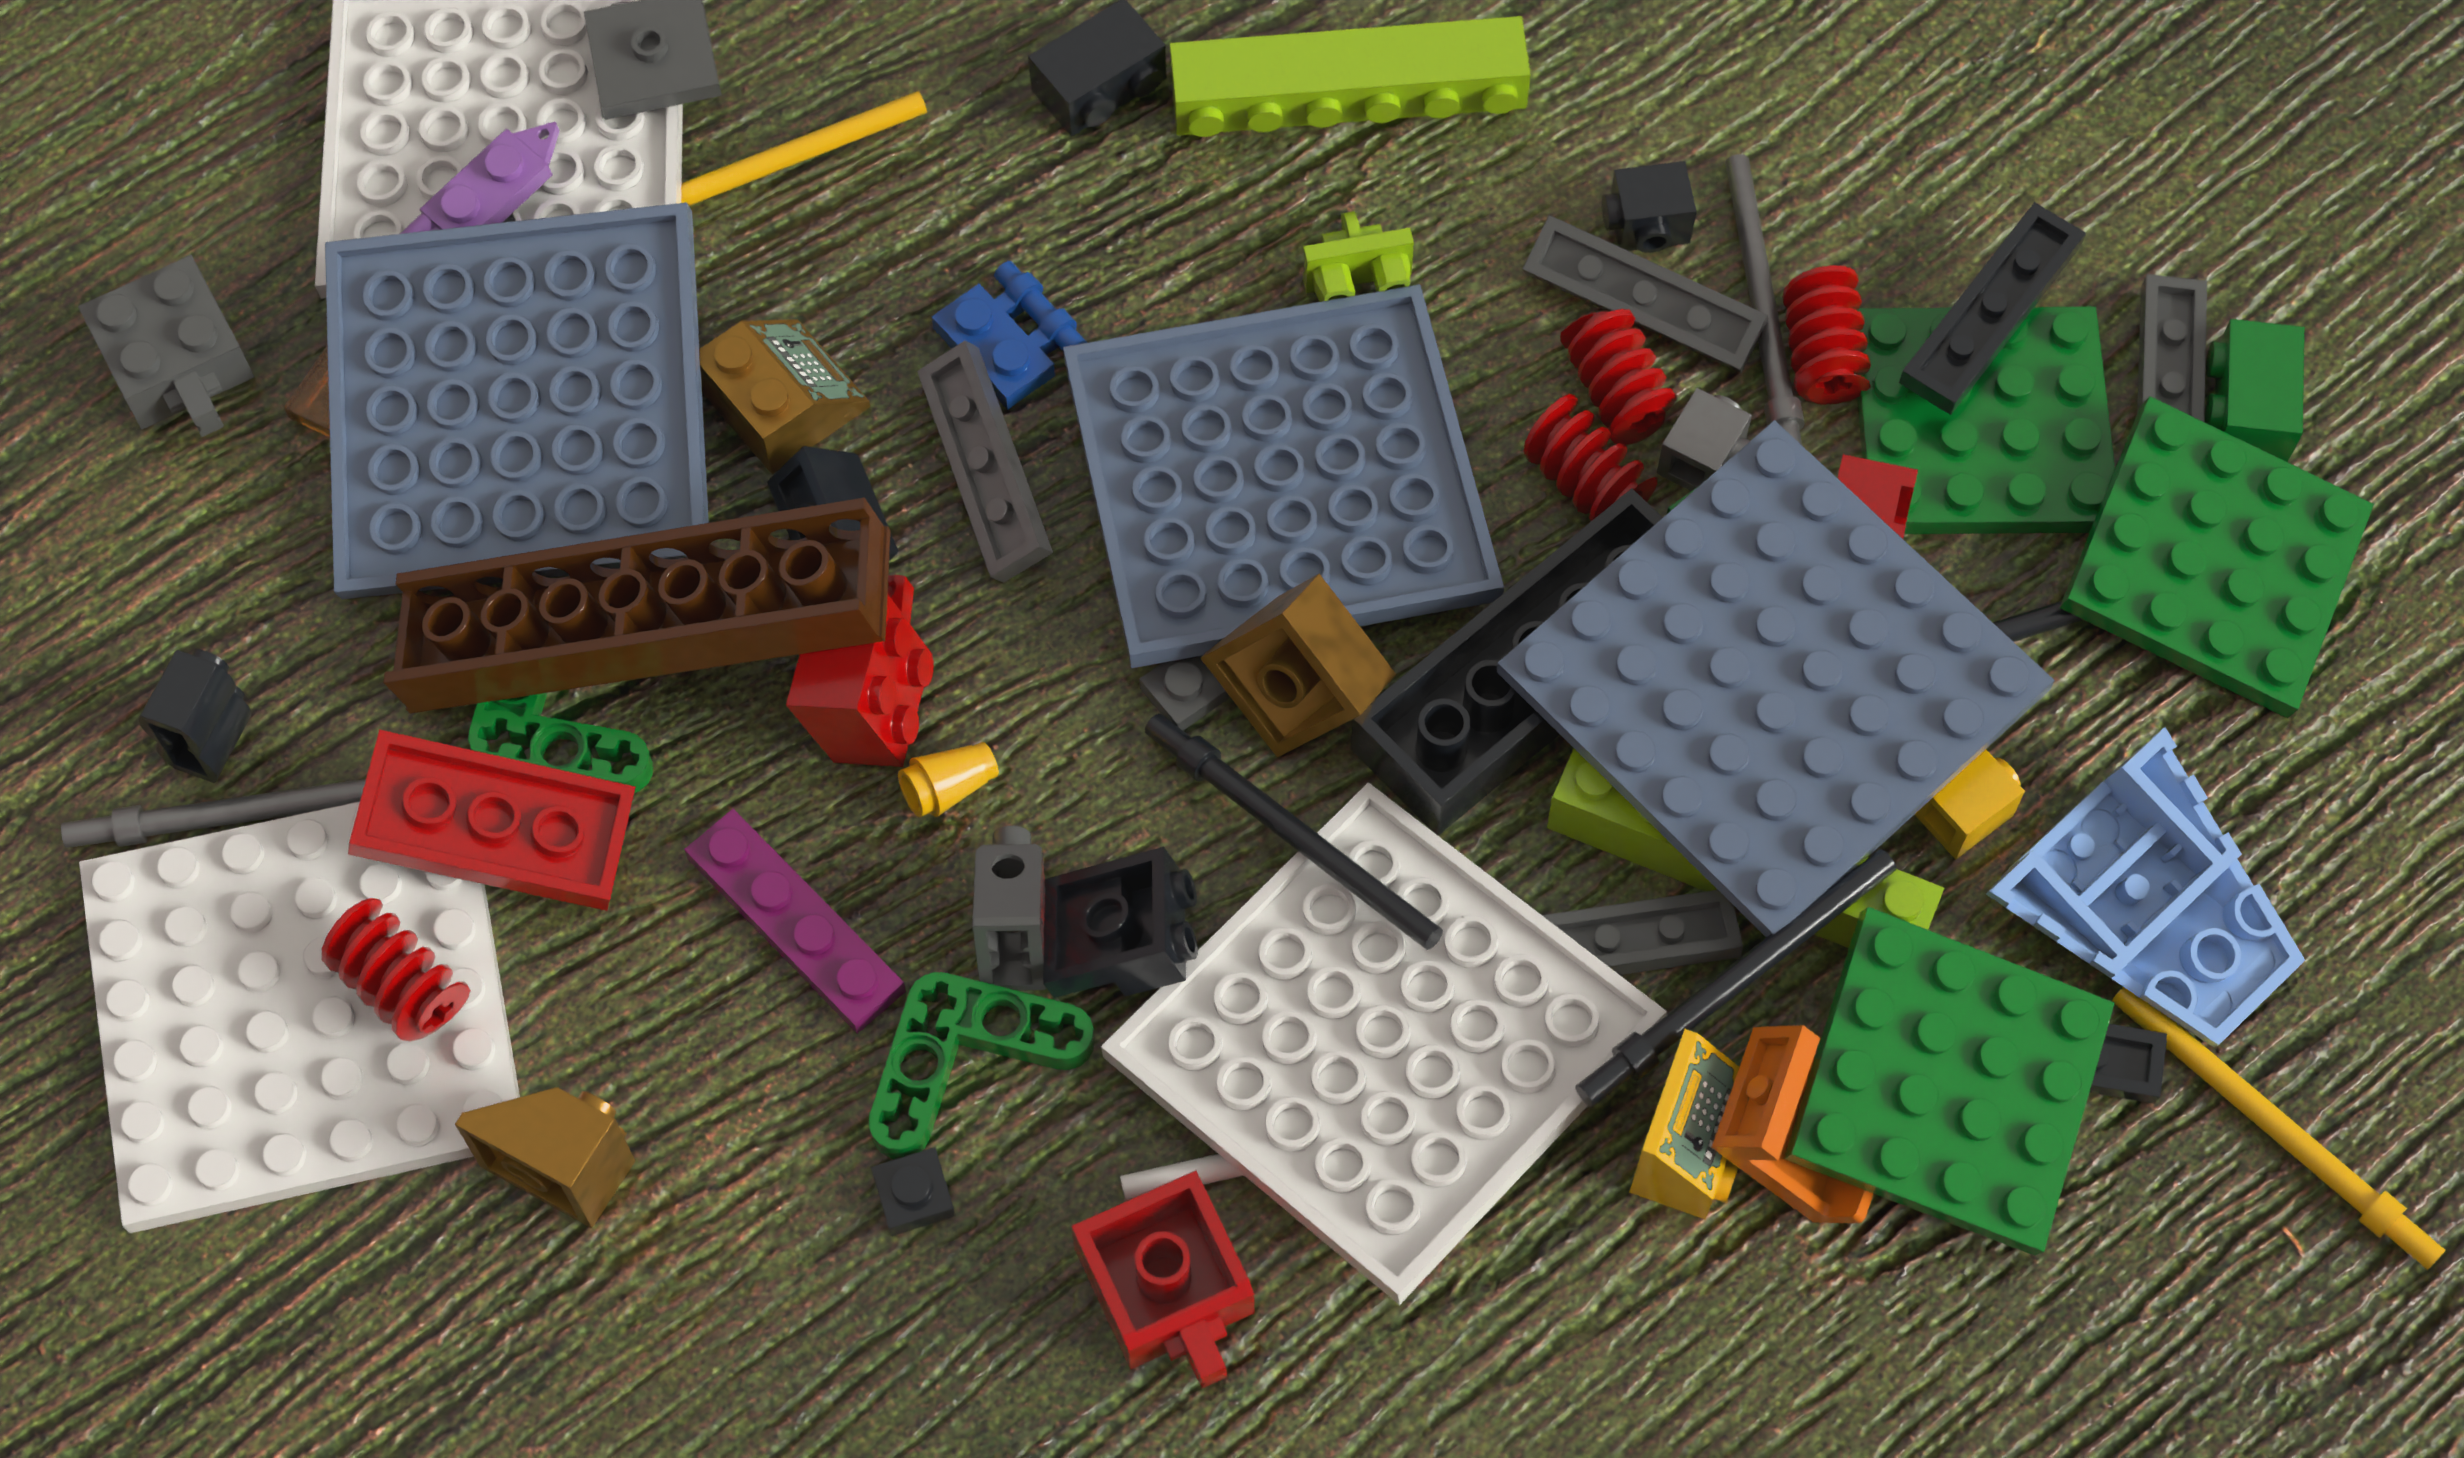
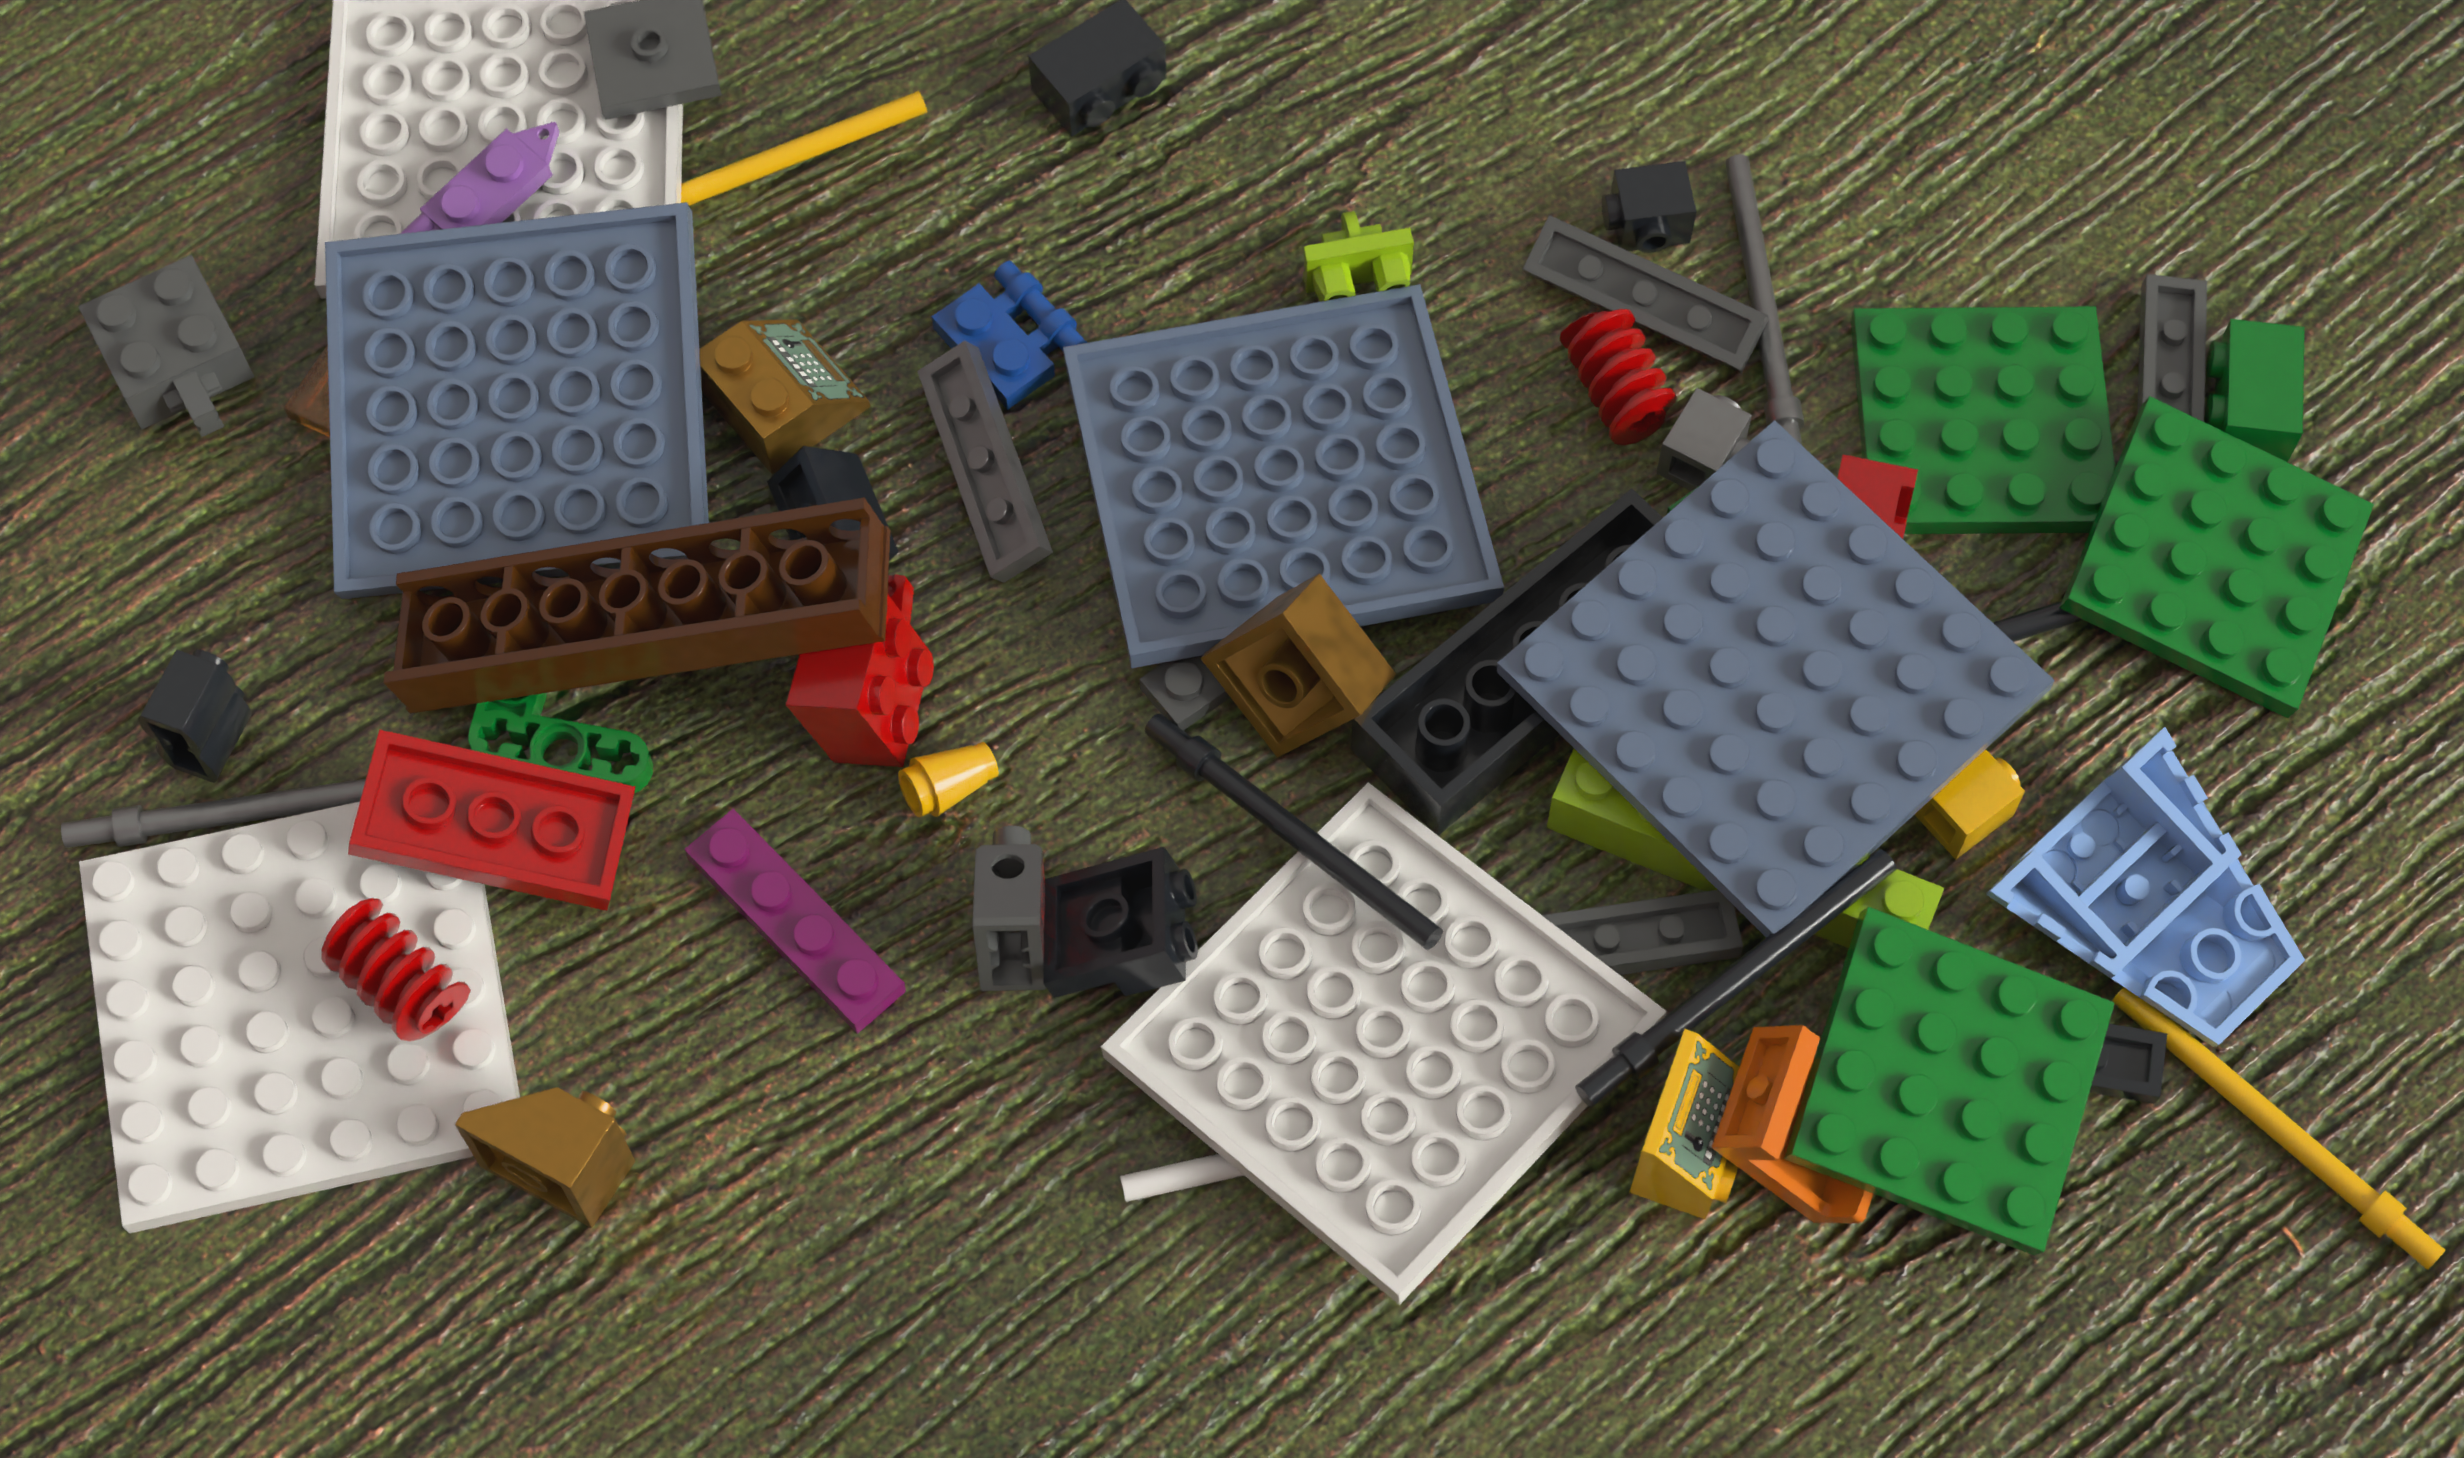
green beam [869,972,1095,1159] -> none
black plate [871,1147,956,1236] -> none
red hinge [1071,1170,1254,1389] -> none
lime brick [1170,16,1531,137] -> none
red piece [1523,394,1658,521] -> none
red piece [1782,265,1871,405] -> none
black plate [1899,202,2086,415] -> none

